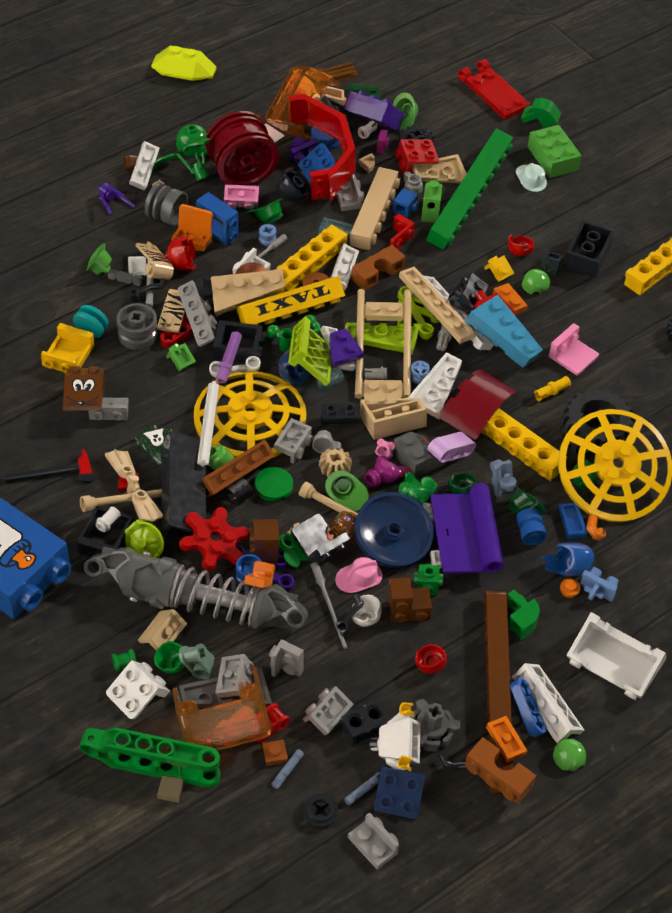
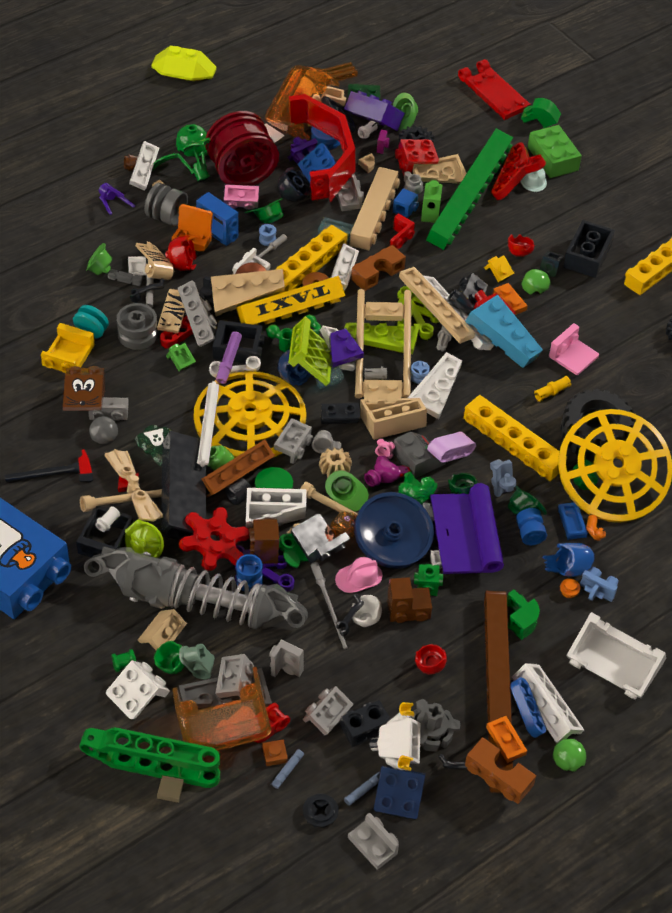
orange bracket [244,561,275,588] -> none
dark red panel [439,369,517,439] -> none
none -> dark grey hair [89,416,118,444]
none -> white wedge [246,488,306,530]
none -> red beam [491,142,546,200]

